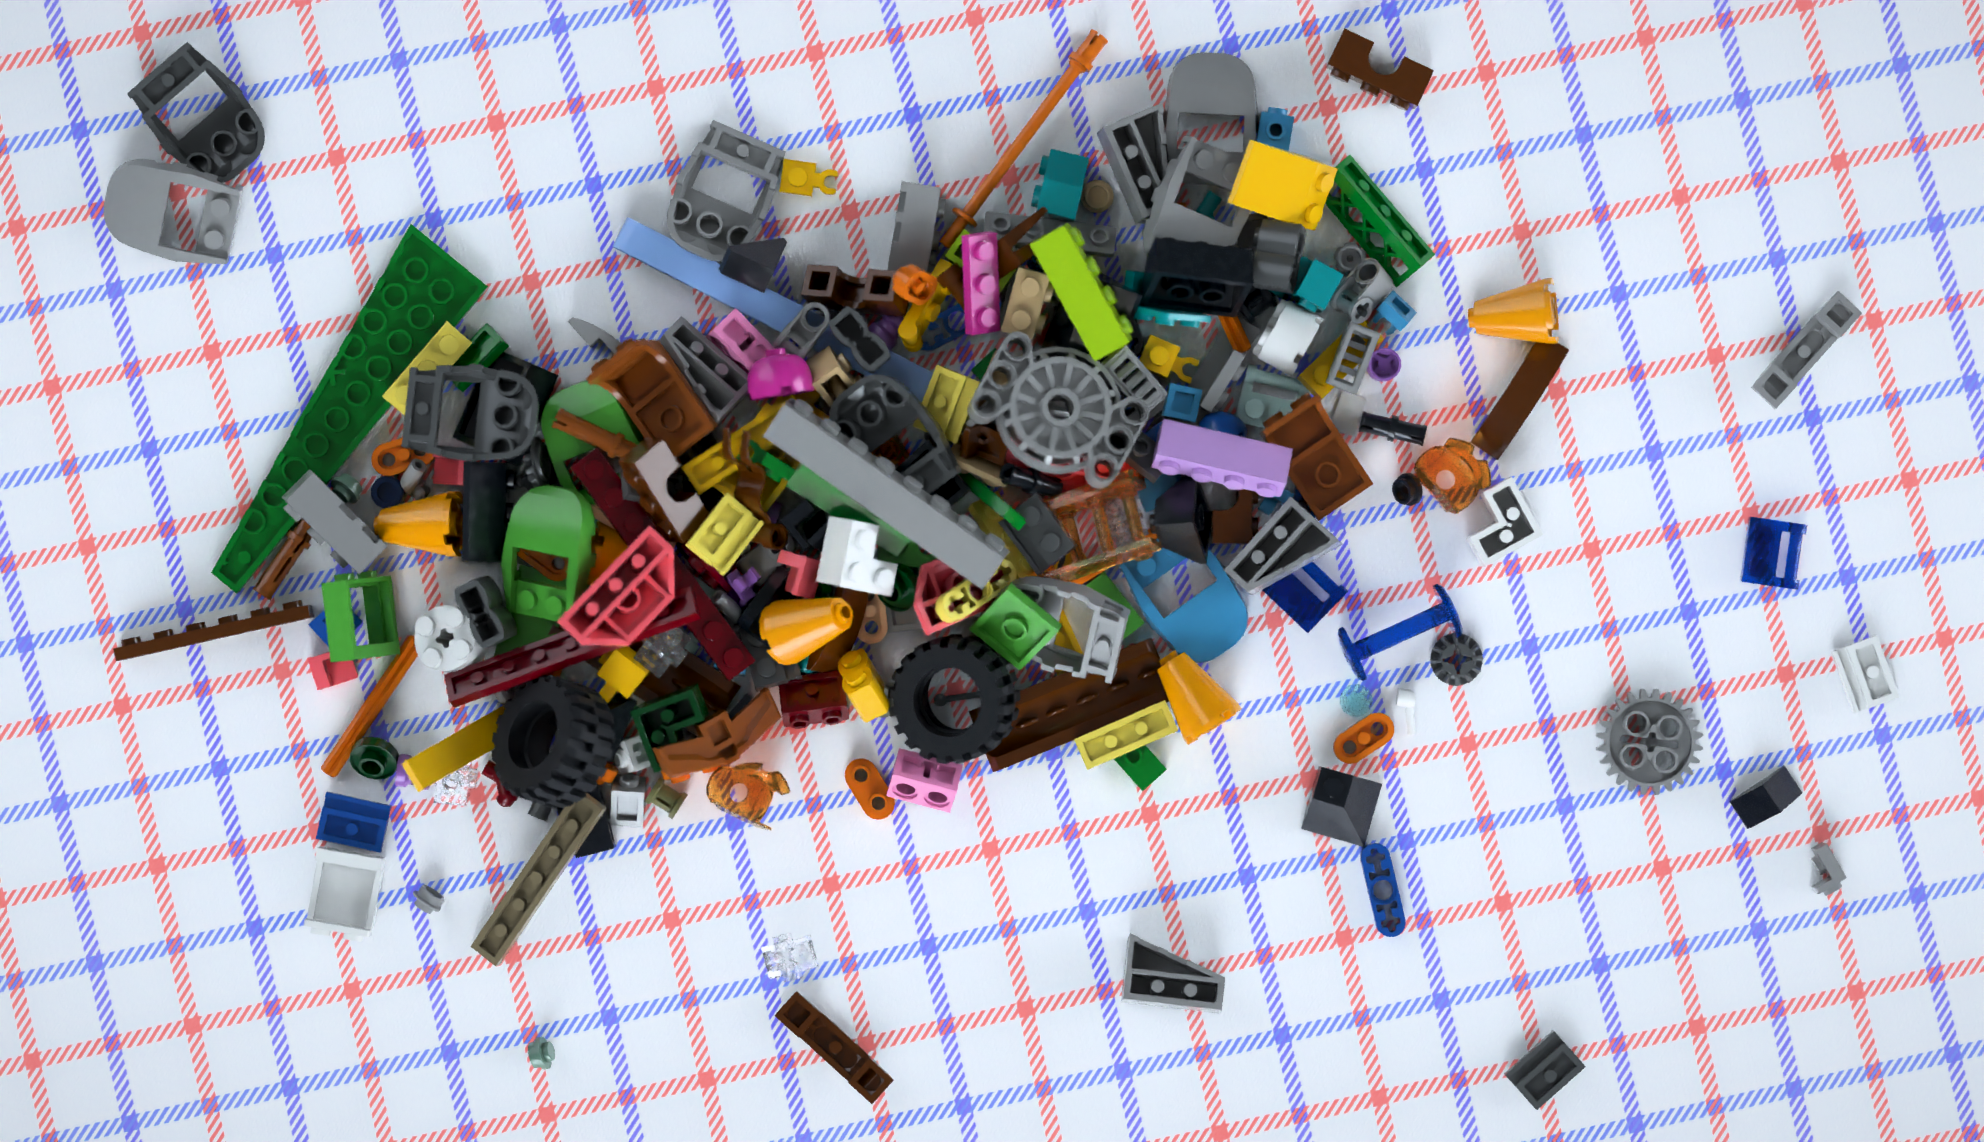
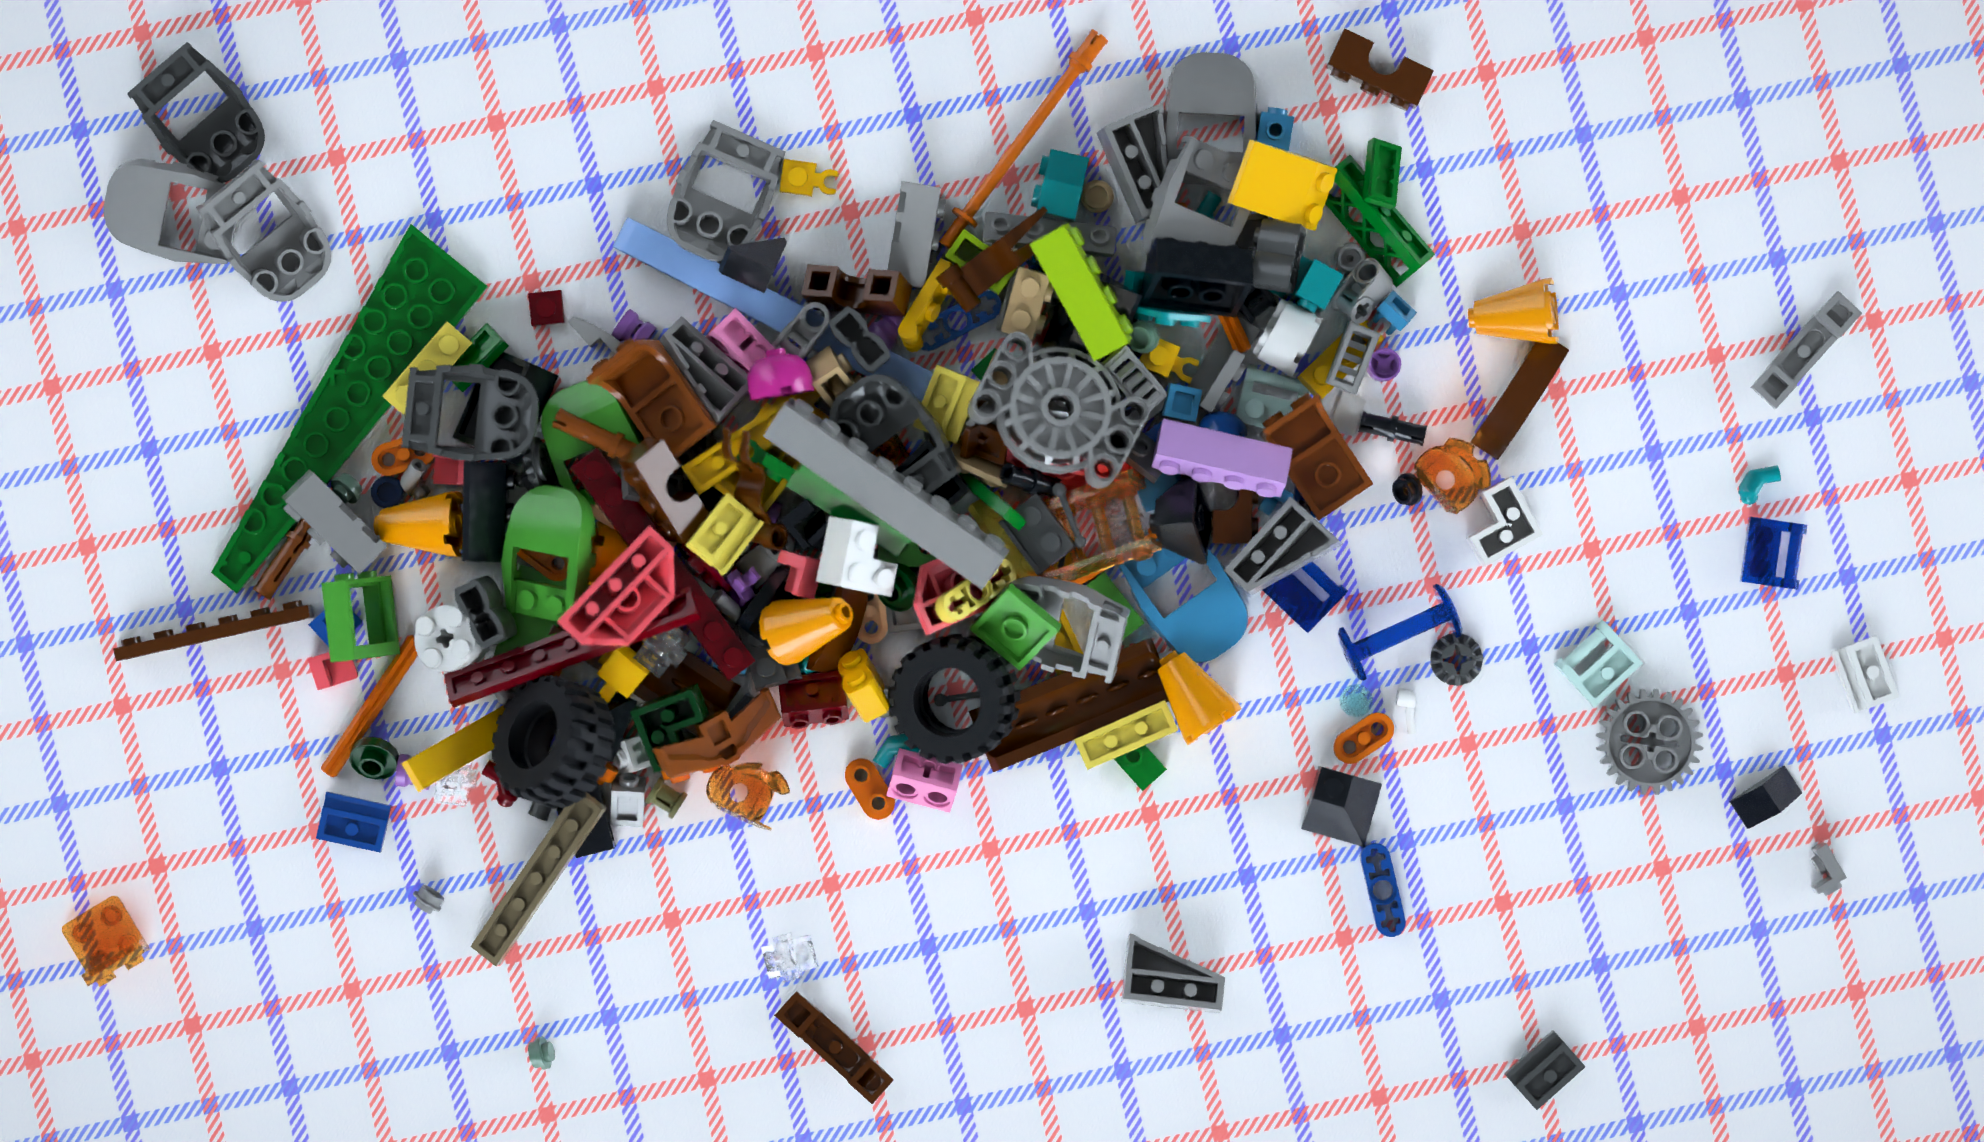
white panel [303,846,386,942] -> none
orange plate [892,264,938,306] -> none
dark pink plate [962,231,1001,335] -> none
none -> clear orange bracket [62,895,151,988]
none -> light grey slope [196,159,331,302]
none -> dark red plate [528,290,565,327]
none -> medium lavender wheel [611,309,657,341]
none -> teal arm [873,733,920,769]
none -> dark grey hinge [1052,483,1087,548]
none -> sand green plate [1128,320,1159,353]
none -> green plate [1362,138,1402,210]
none -> light aqua plate [1554,620,1643,708]
none -> teal arm [1738,465,1781,505]

